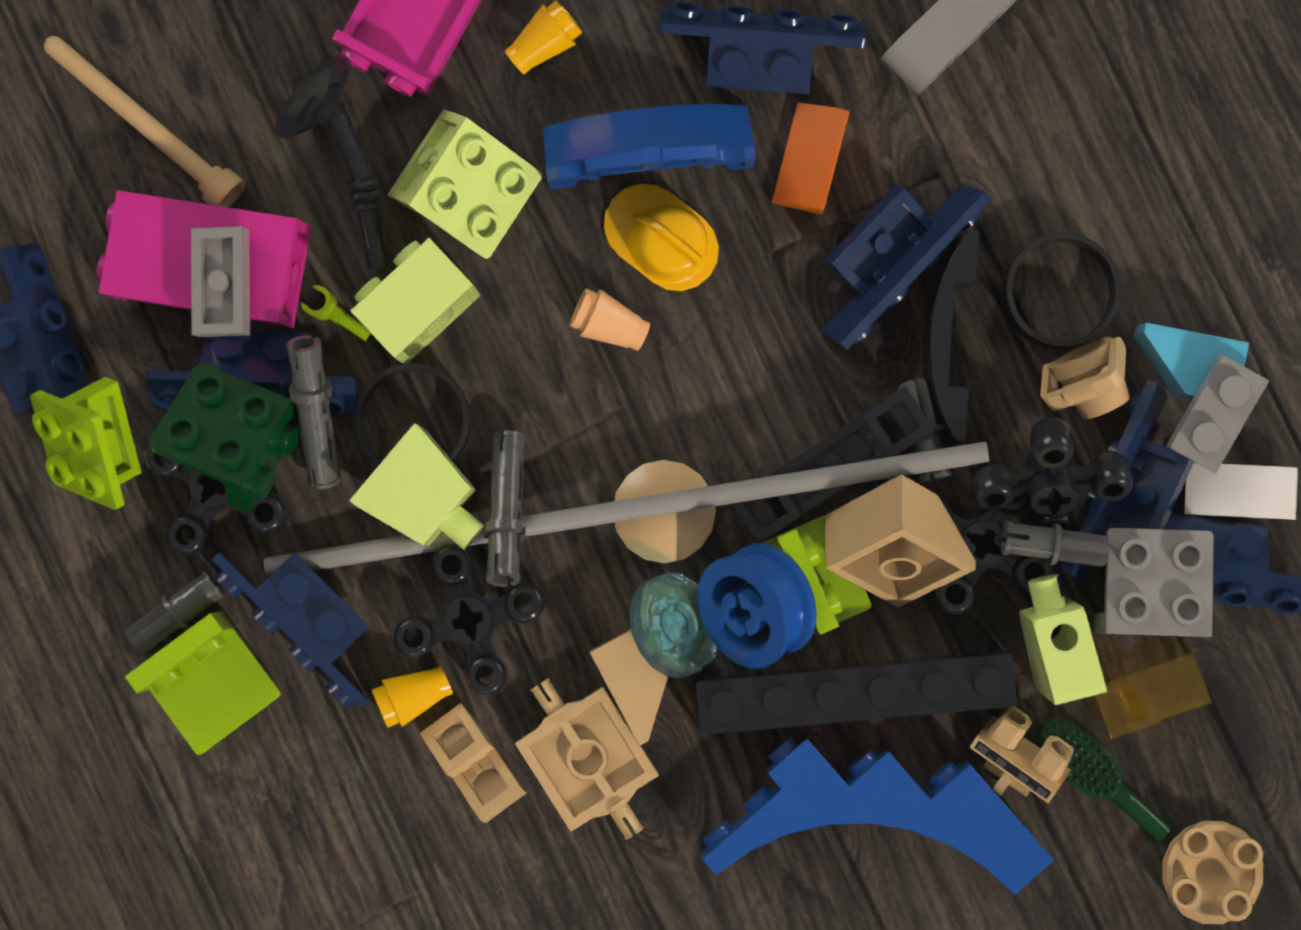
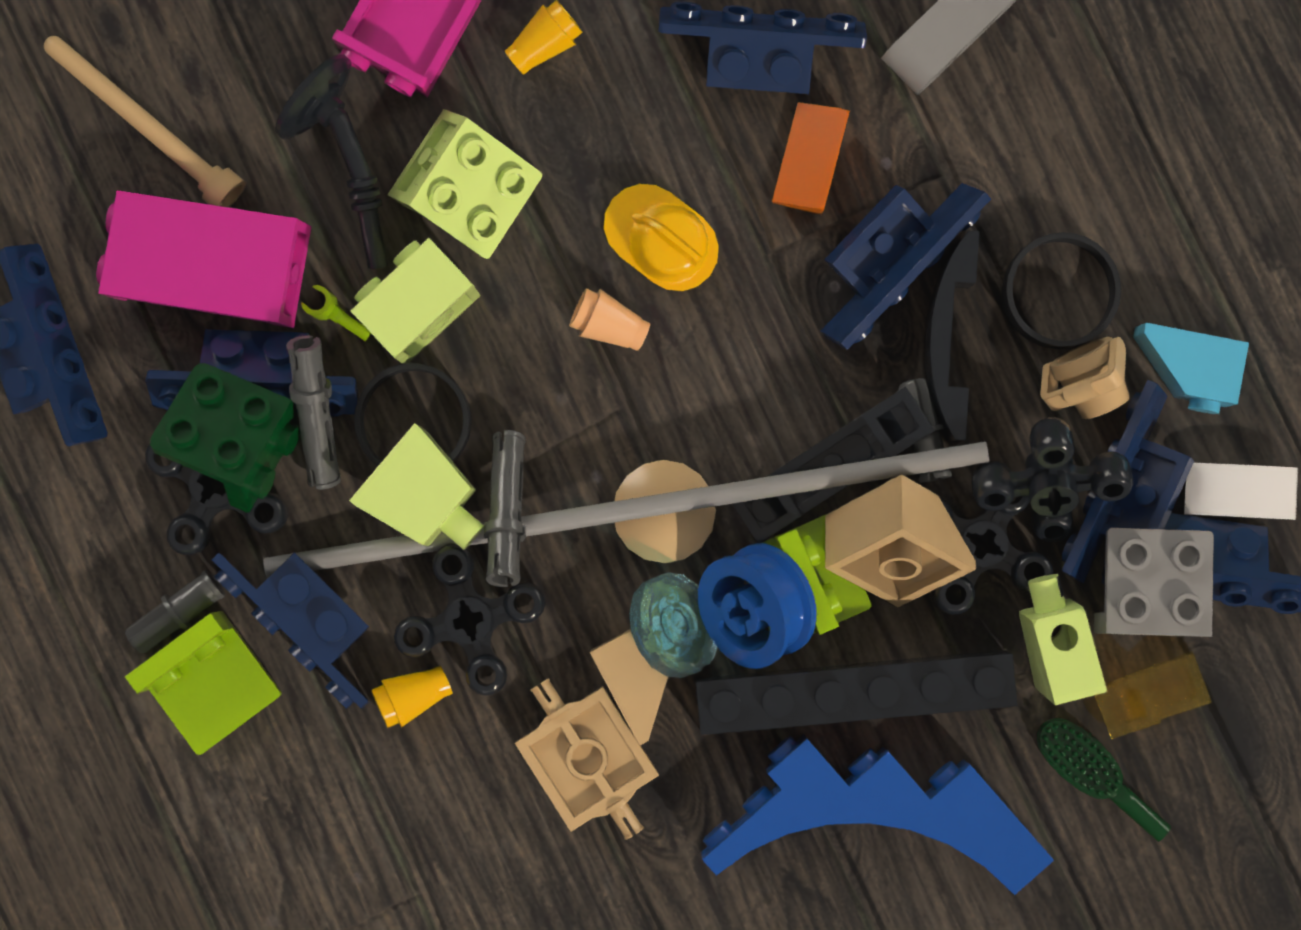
lime bracket [30,377,142,510] -> none
light grey plate [191,226,250,337] -> none
tan slope [419,703,527,823] -> none
blue windscreen [543,104,756,189] -> none
tan hips [970,707,1074,803] -> none
dark grey axle [1001,521,1110,567] -> none
tan dish [1162,821,1263,924] -> none
light grey plate [1166,355,1269,473] -> none

